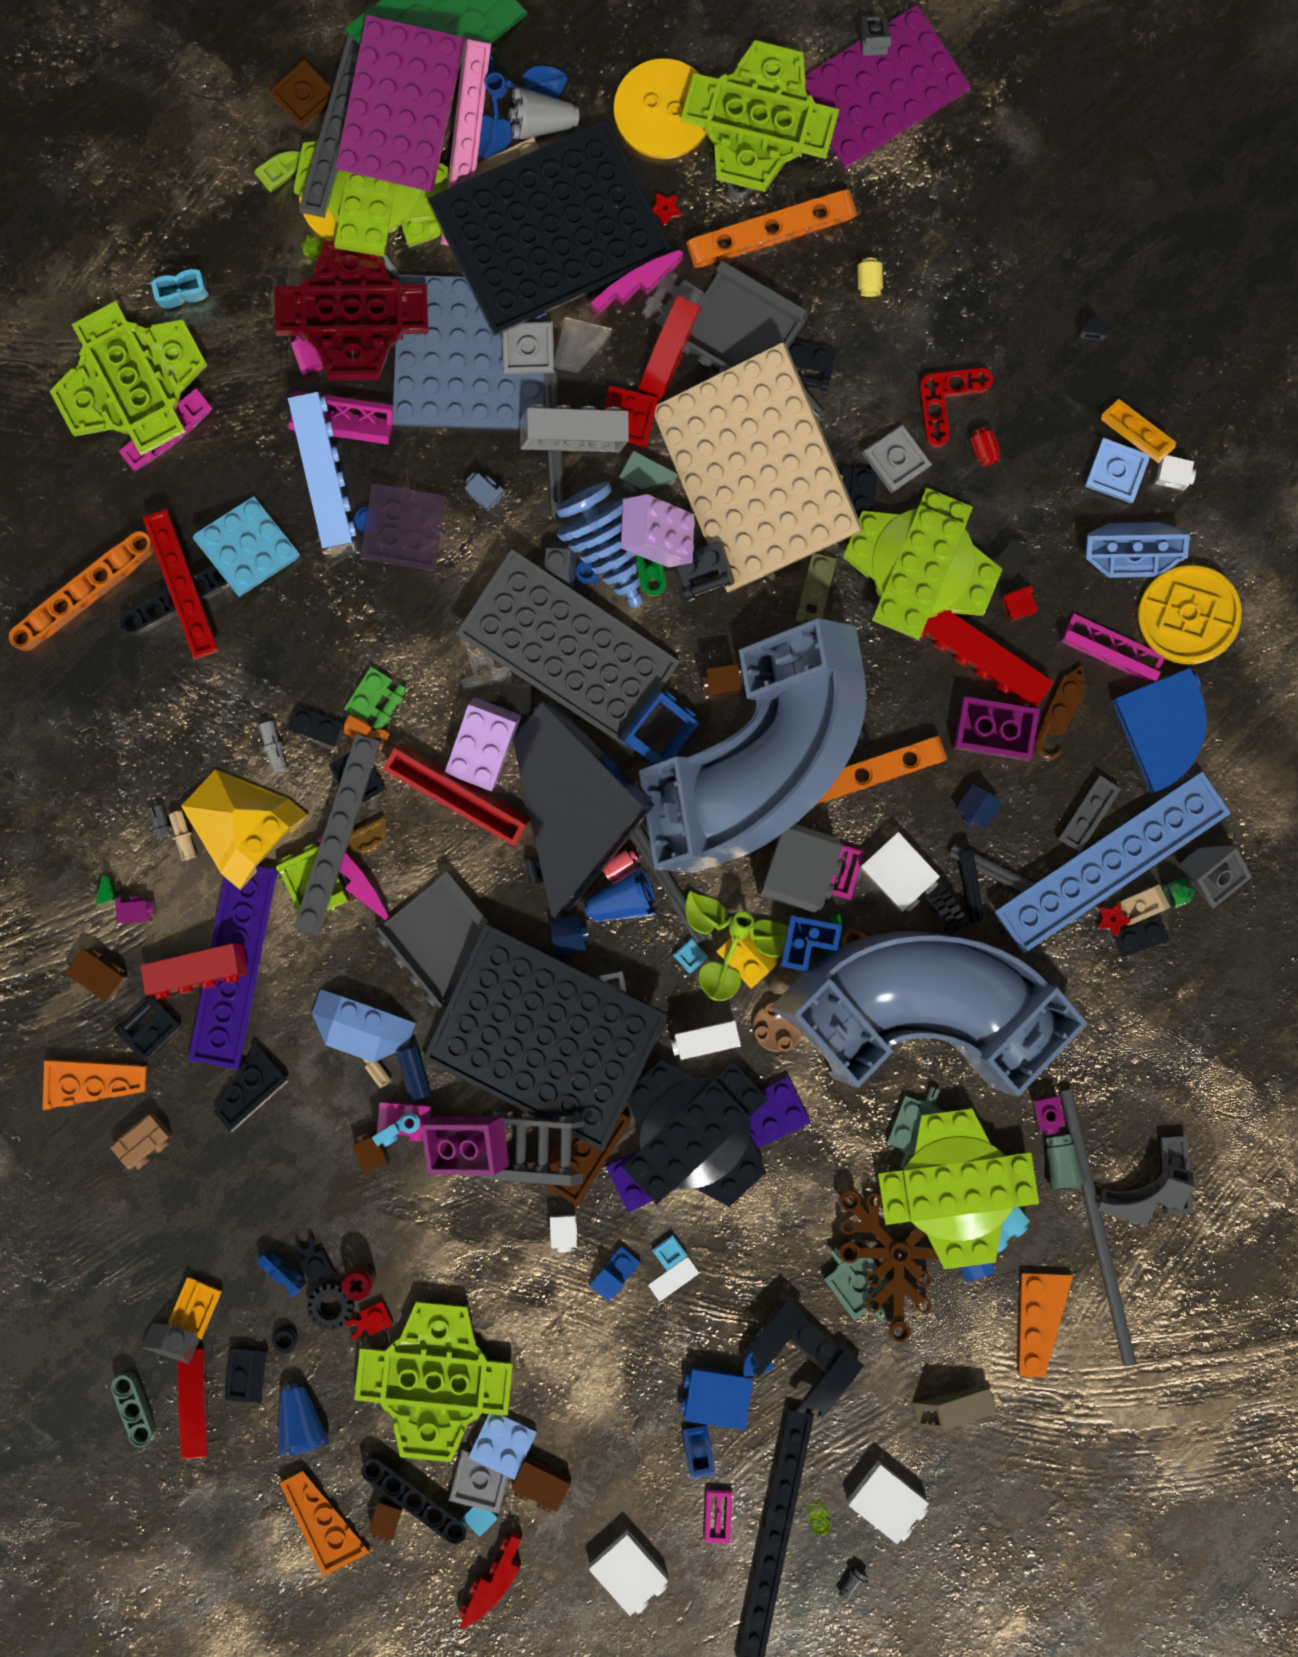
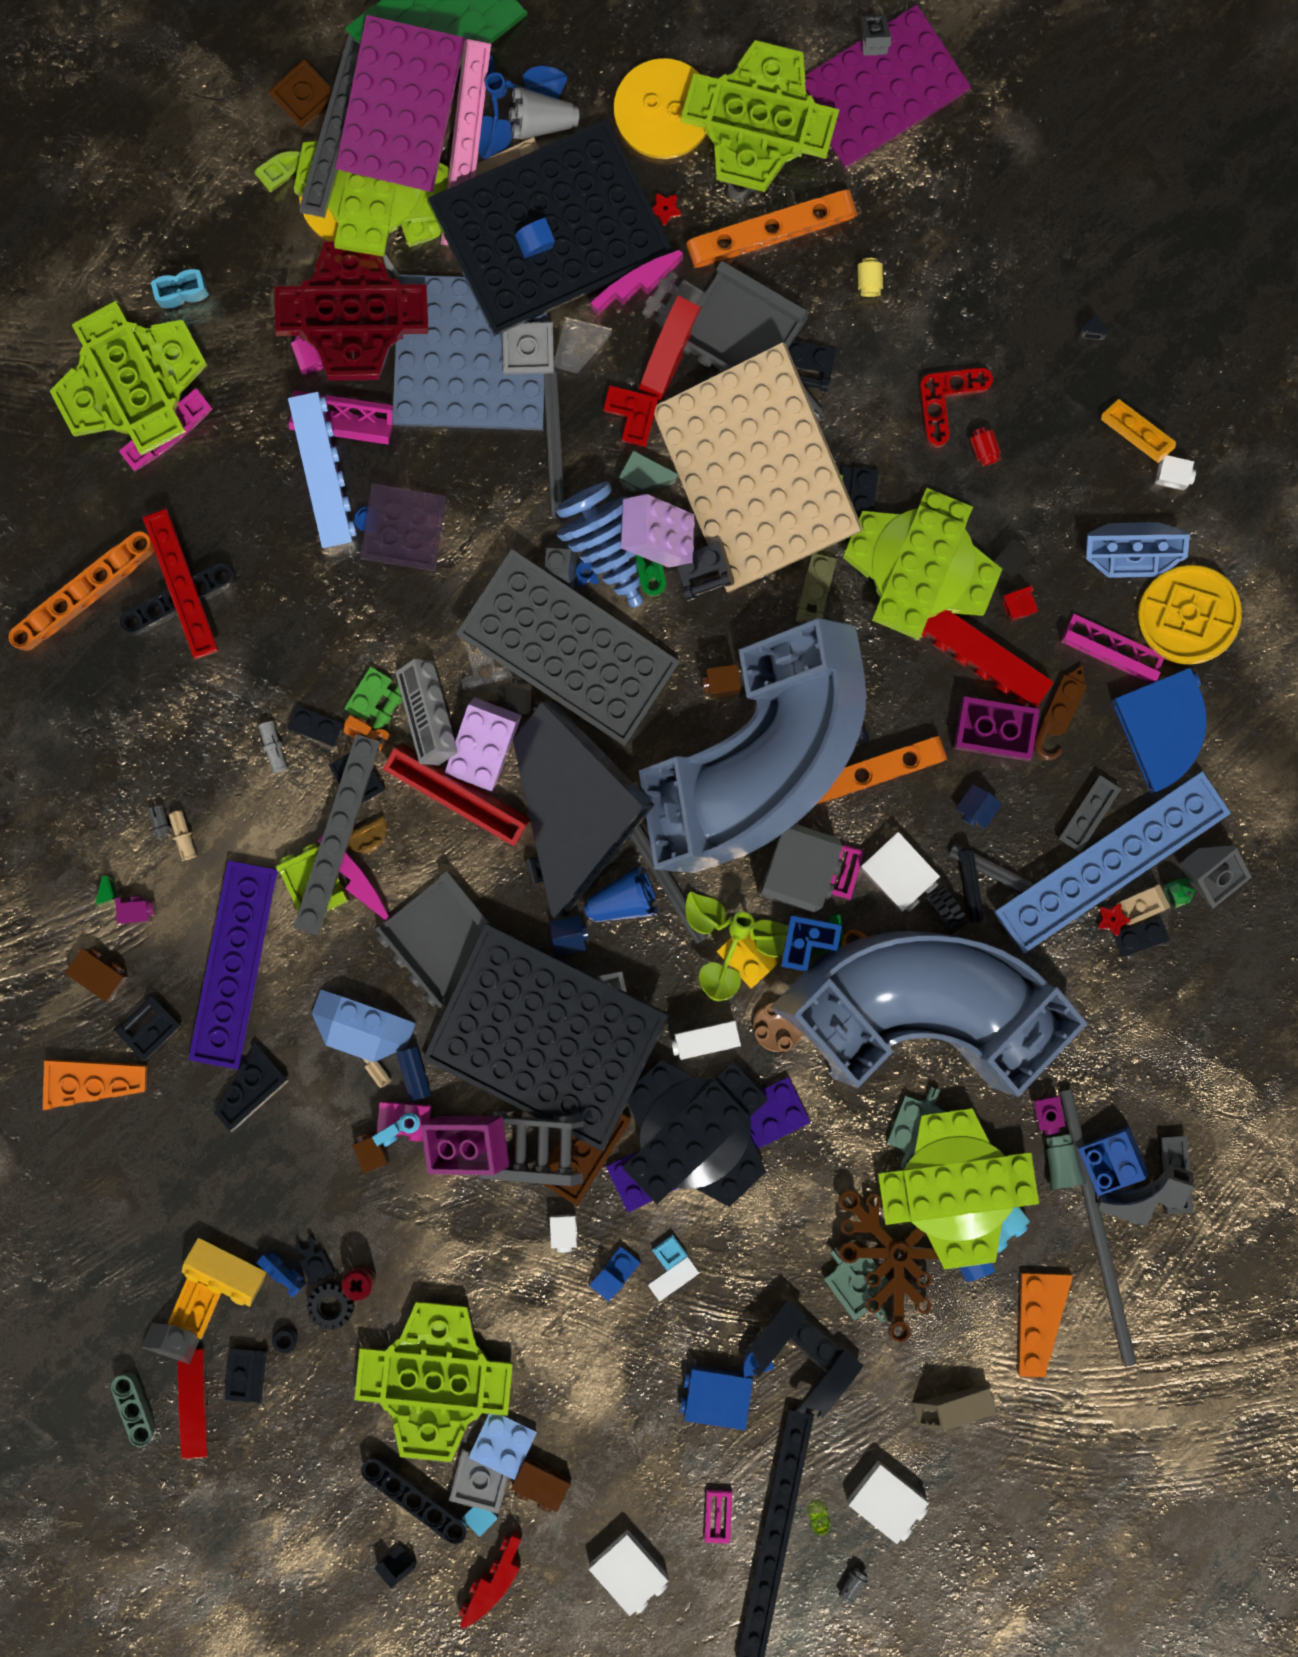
medium nougat brick [110,1113,172,1170] -> none
red brick [140,944,248,1000] -> none
yellow wedge [181,769,308,890] -> none
medium azure plate [193,496,300,597] -> none
blue cone [278,1383,330,1457] -> none
orange wing [279,1470,370,1577] -> none
clear neon green plate [302,235,321,260] -> none
red plate [345,1300,394,1339] -> none
reddish brown brick [368,1498,403,1542] -> none
sand blue brick [465,472,505,512] -> none
light grey brick [520,404,629,452] -> none
coral brick [603,848,640,883] -> none
blue window [618,691,699,765] -> none
medium azure tile [673,938,708,974] -> none
blue slope [682,1426,716,1479] -> none
light grey tile [862,424,932,494] -> none
light blue plate [1085,438,1150,504] -> none
none -> yellow brick [182,1238,267,1307]
none -> black panel [375,1544,417,1589]
none -> light grey brick [395,659,458,765]
none -> blue brick [515,218,555,258]
none -> blue slope [1078,1126,1149,1196]

